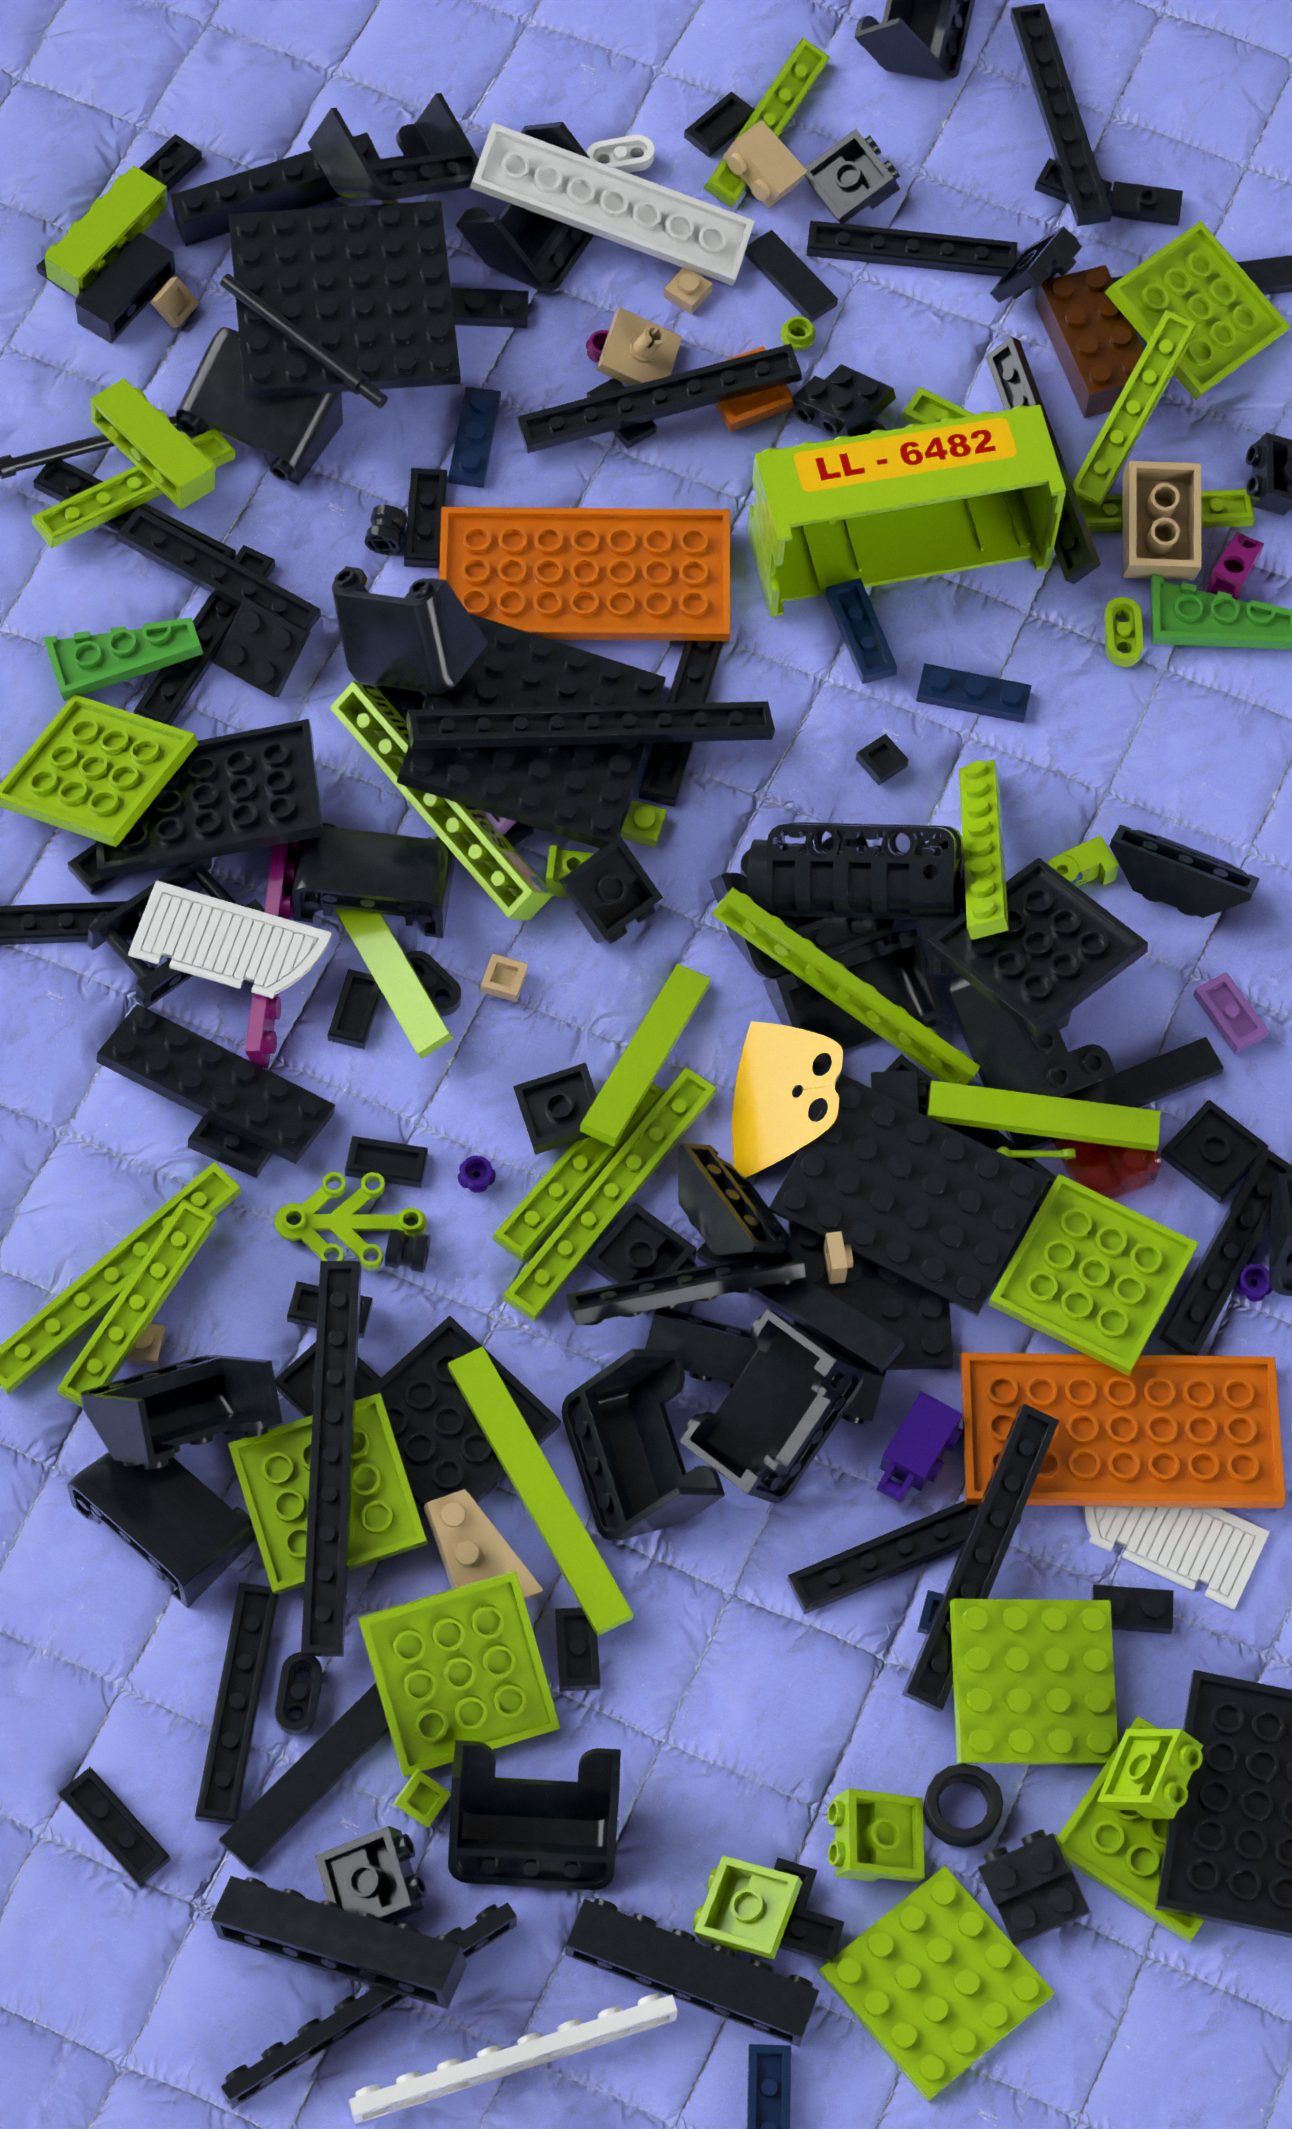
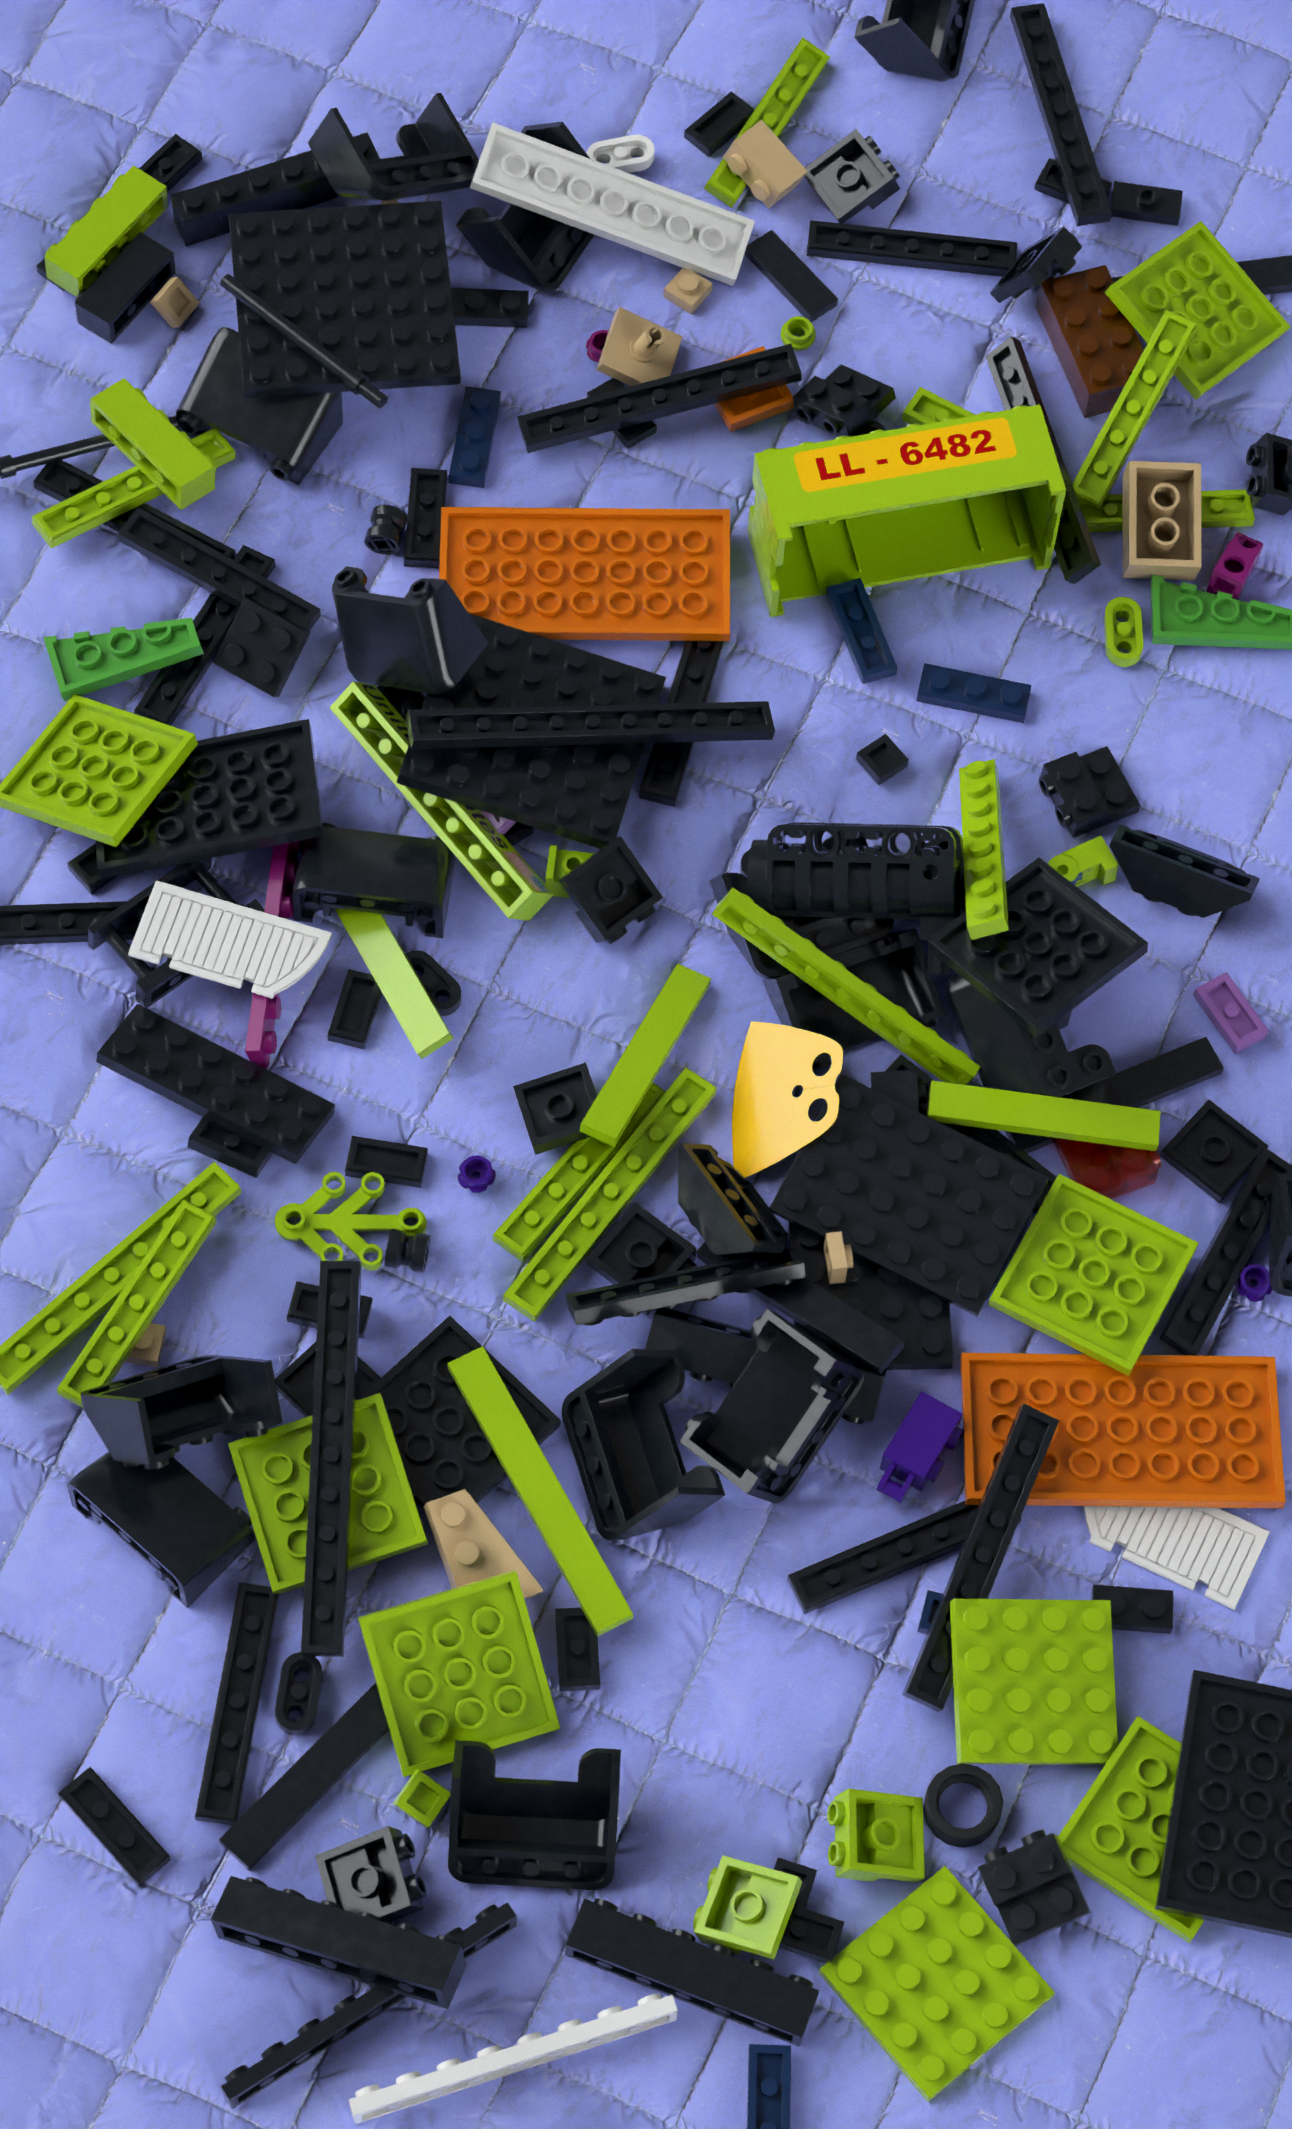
tan plate [481,953,528,1003] -> none
lime plate [621,800,667,848] -> none
lime hinge [997,1146,1076,1159] -> none
lime plate [1097,1729,1203,1819] -> none
none -> black plate [1039,746,1141,838]

